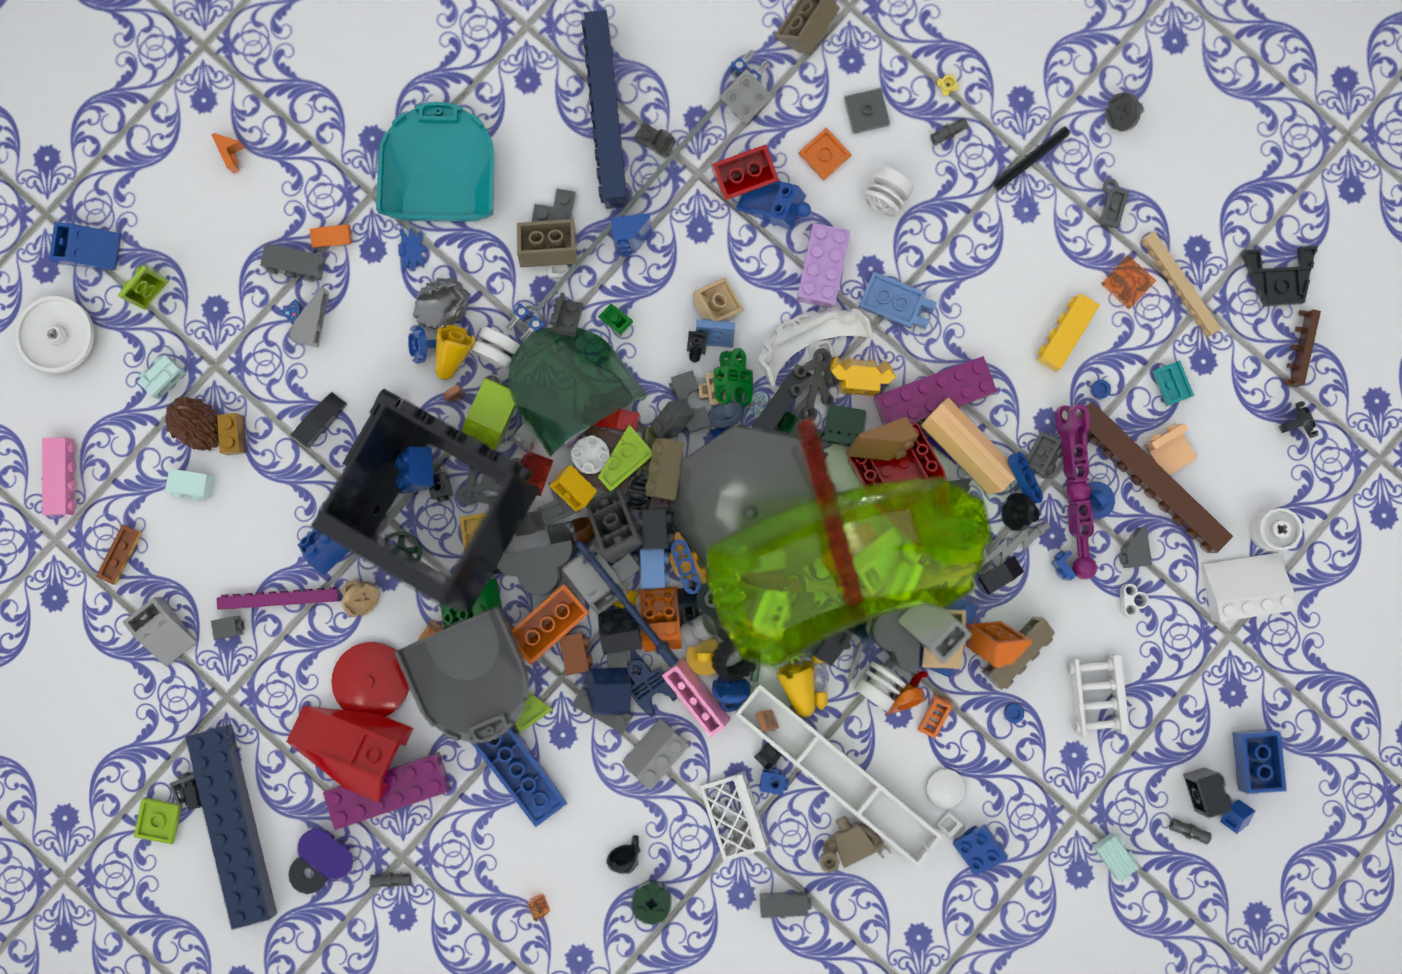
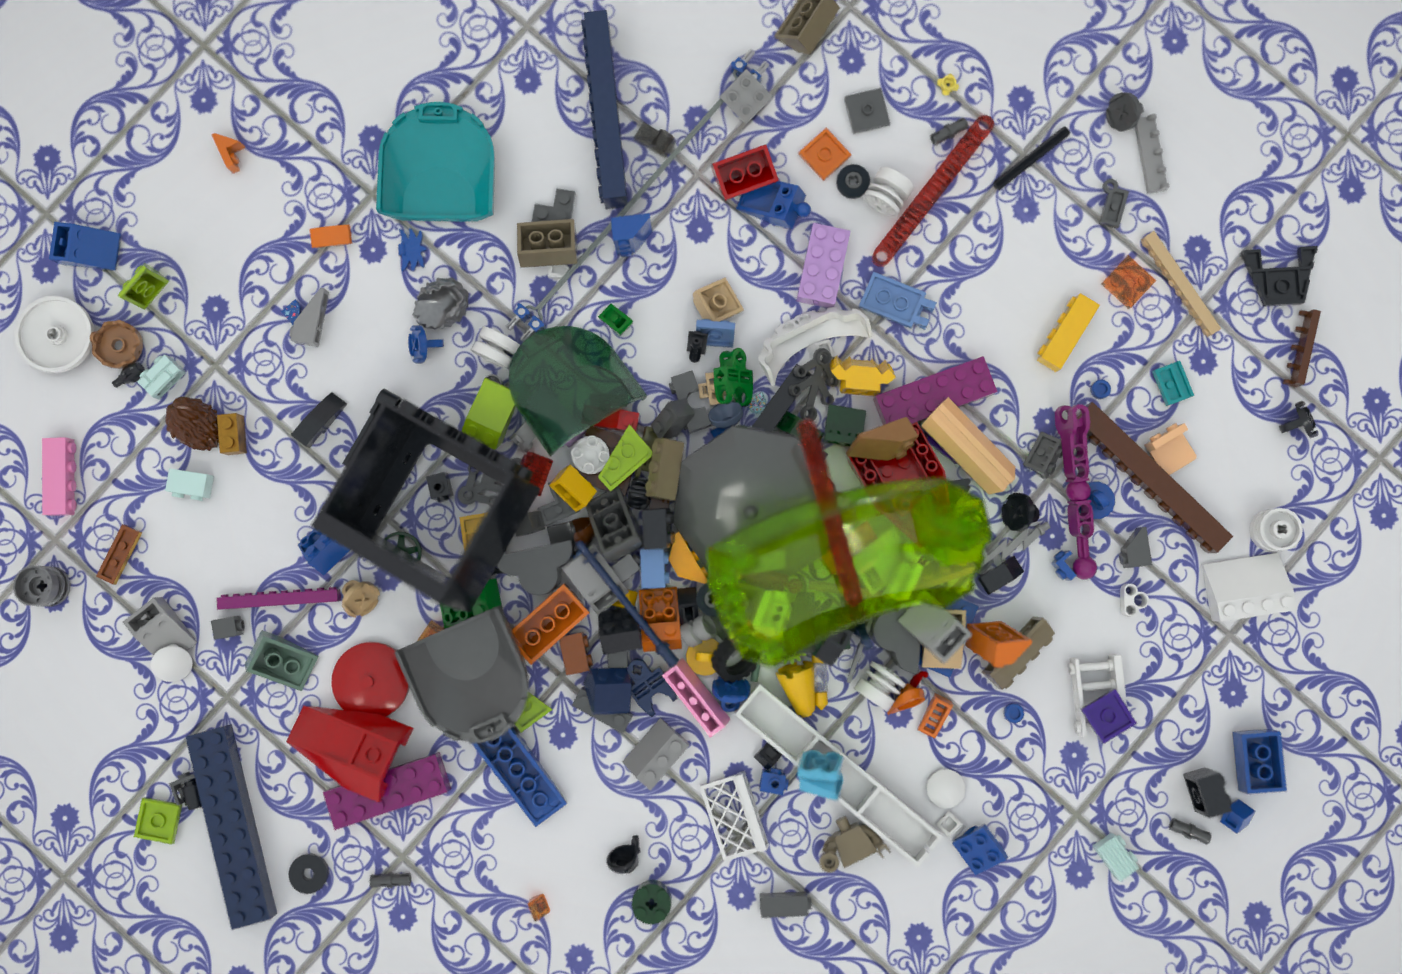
dark grey brick [260,243,326,282] -> none
dark purple brick [297,829,353,882] -> none
blue slope [395,447,434,494] -> none
yellow cone [435,325,475,380] -> none
nougat tile [443,385,466,402] -> none
dark grey bracket [550,292,583,337] -> none
blue beam [671,539,701,594] -> none
nougat tile [756,710,779,732] -> none
blue beam [1008,452,1043,504] -> none
none -> flat silver wheel [13,565,71,607]
none -> medium nougat plate [90,320,143,369]
none -> black piece [112,362,145,388]
none -> white dish [151,644,193,682]
none -> sand green slope [245,630,319,691]
none -> medium azure piece [797,750,844,800]
none -> black bush [836,164,870,199]
none -> clear red gear [872,115,994,267]
none -> dark purple plate [1081,689,1137,744]
none -> light grey hinge [1135,114,1169,194]

